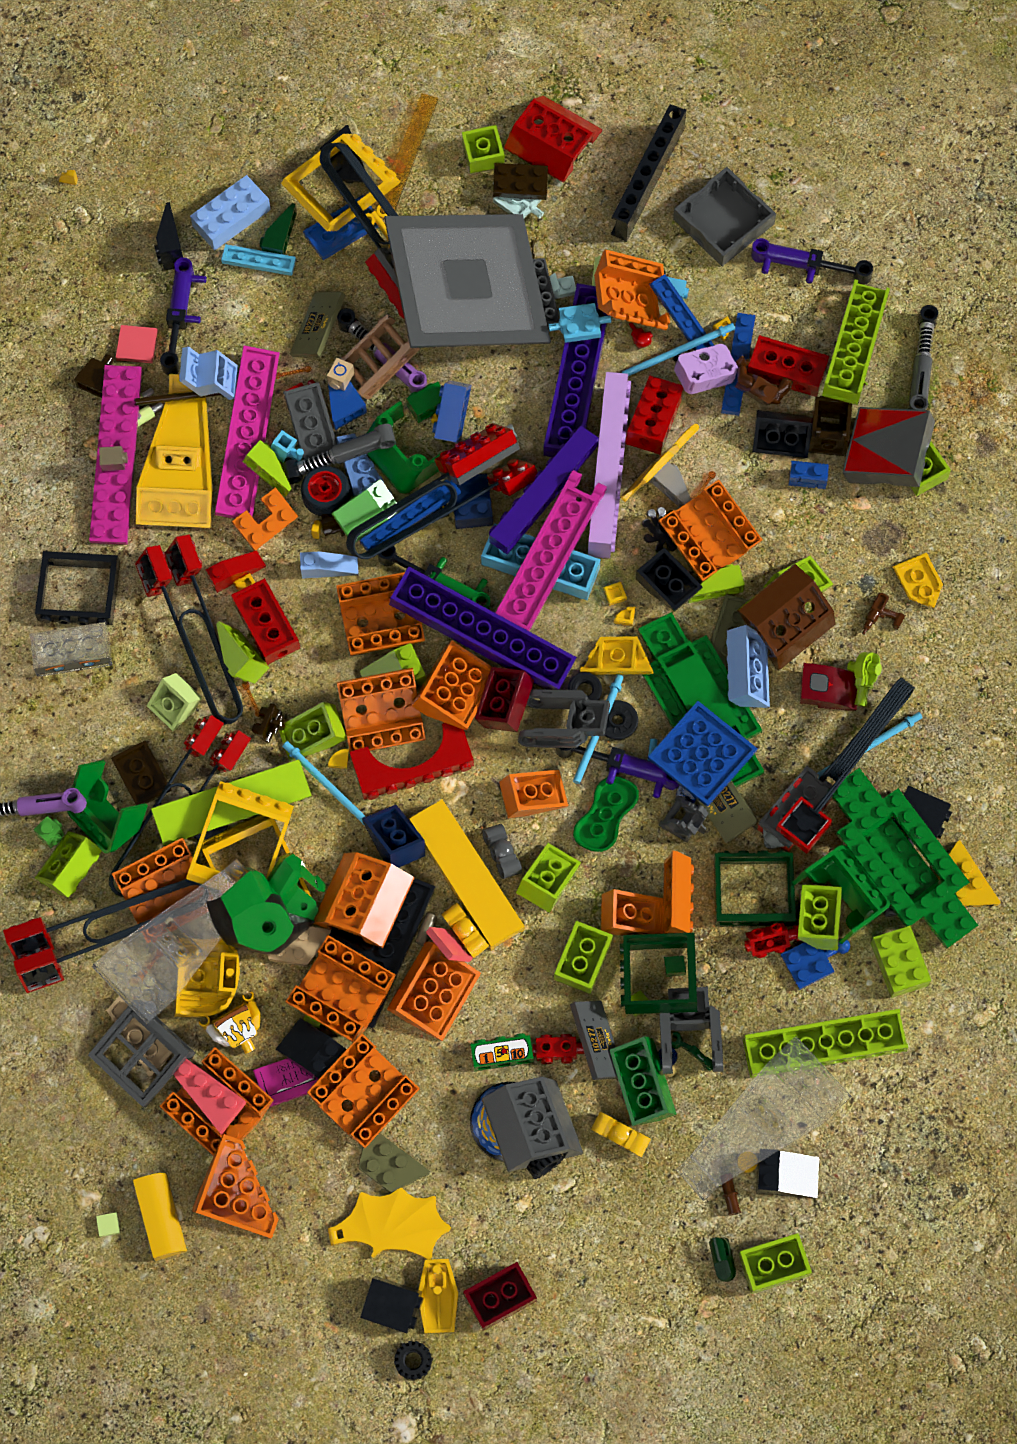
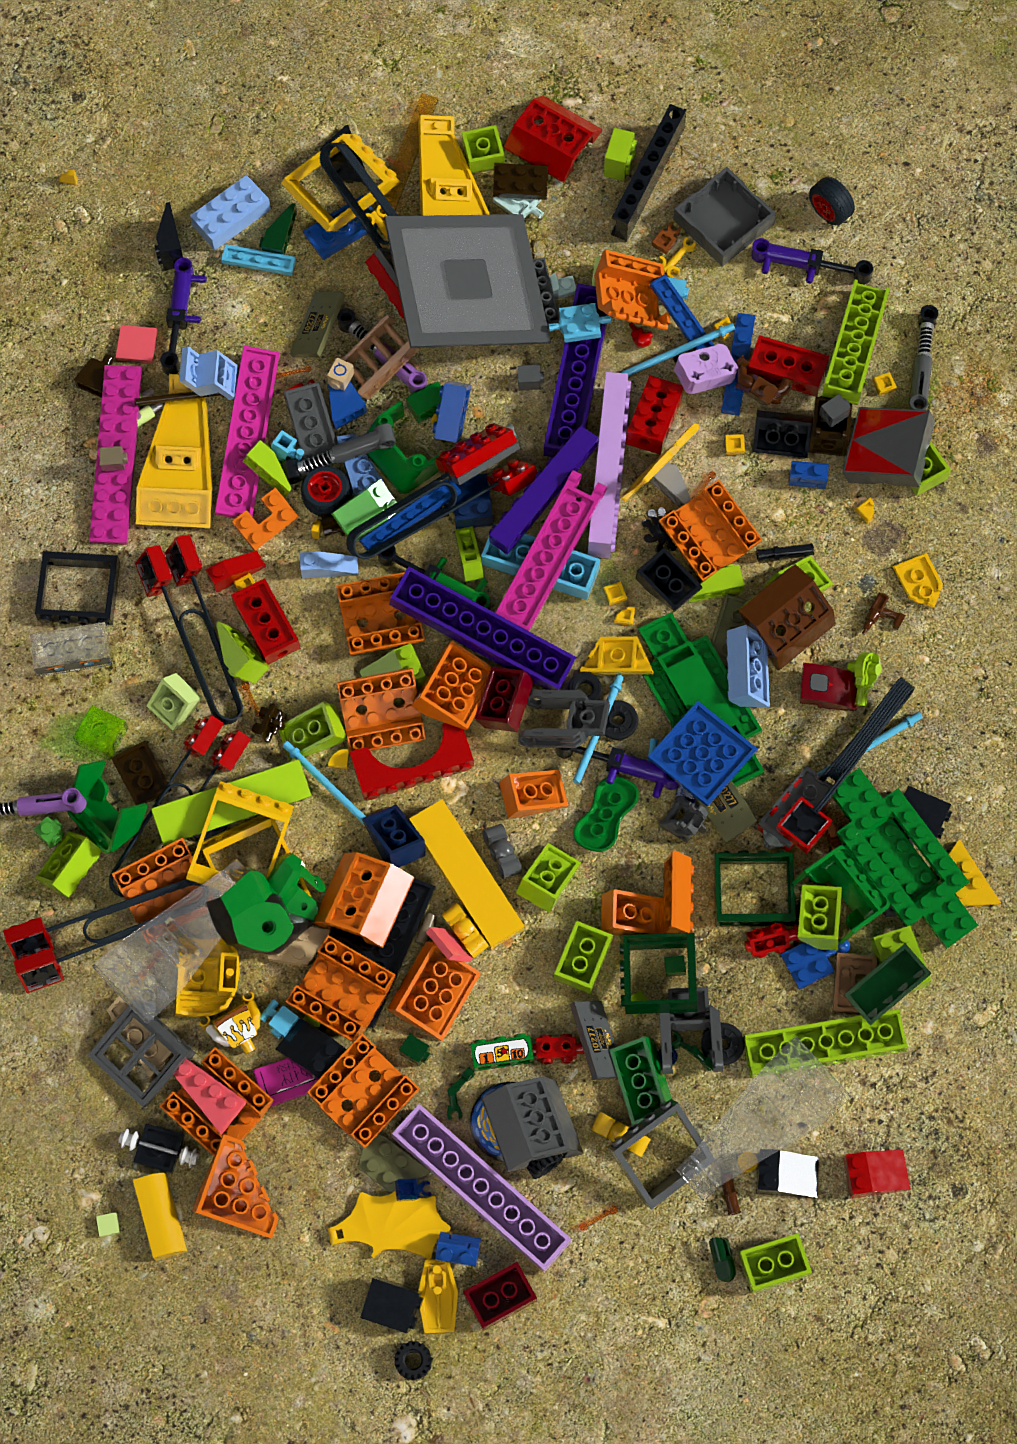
none -> clear neon green brick [73,705,128,761]
none -> black plate [119,1123,199,1174]
none -> medium azure brick [260,999,299,1039]
none -> lavender brick [392,1104,571,1273]
none -> clear blue plate [395,1179,431,1201]
none -> dark green brick [399,1033,431,1067]
none -> yellow wing [418,115,490,216]
none -> blue brick [435,1232,481,1267]
none -> dark green piece [447,1067,475,1121]
none -> lime slope [455,526,484,582]
none -> dark grey brick [518,365,544,390]
none -> clear orange hinge [580,1206,618,1231]
none -> lime brick [604,128,637,181]
none -> dark grey window [607,1099,716,1210]
none -> dark orange plate [652,222,681,255]
none -> yellow bar [659,237,696,278]
none -> black wheel [701,1022,745,1066]
none -> yellow plate [725,434,745,455]
none -> black pin [756,543,814,561]
none -> black wheel [809,177,855,226]
none -> dark grey brick [819,394,850,427]
none -> dark orange plate [825,818,842,850]
none -> medium nougat plate [832,952,877,1015]
none -> red slope [843,1150,911,1199]
none -> dark green slope [844,943,932,1025]
none -> yellow tile [855,498,874,524]
none -> yellow tile [872,372,897,396]

